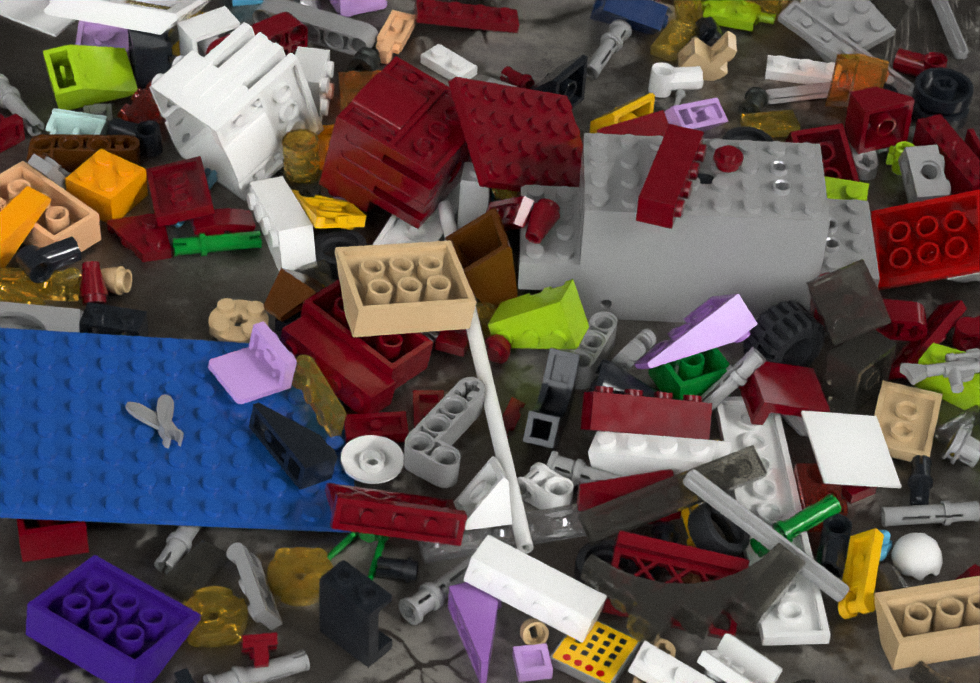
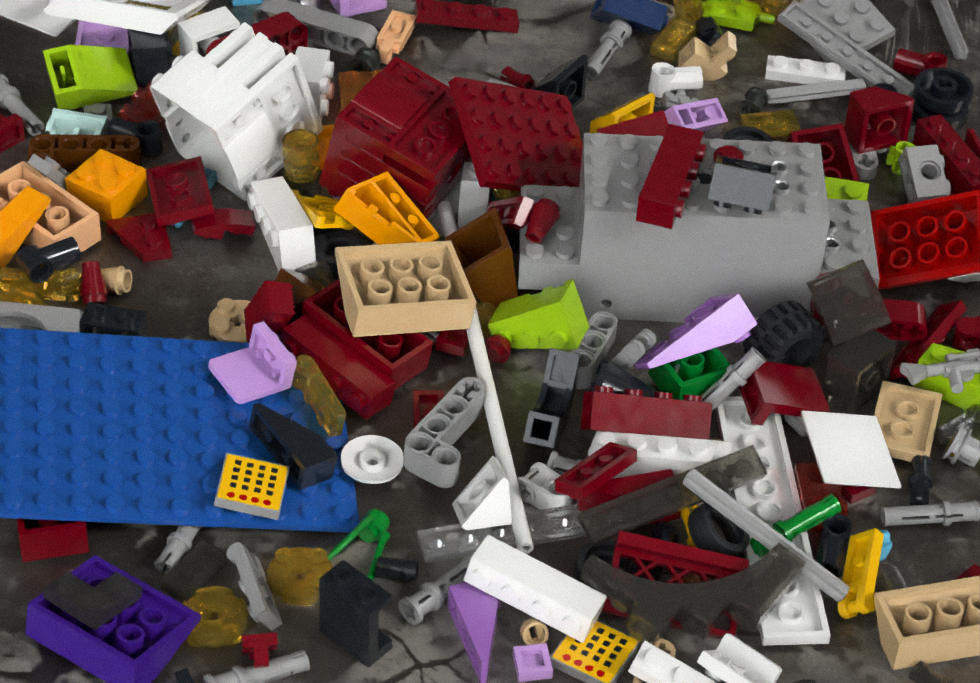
light grey piece [126,394,184,449] -> none
green pin [172,230,262,257] -> none
dark red fence [325,483,467,546] -> none
dark red plate [343,411,409,444] -> none
white plate [421,44,477,80] -> none
dark red piece [502,397,526,438] -> none
clear orange slope [825,54,889,108] -> none
white hair [891,533,943,581] -> none
none -> clear smoke plate [43,572,142,630]
none -> tile [214,453,290,520]
none -> dark red brick [244,280,296,343]
none -> light orange wedge [333,171,441,245]
none -> dark red plate [555,442,637,500]
none -> light grey axle [660,92,699,109]
none -> slope [708,155,778,215]

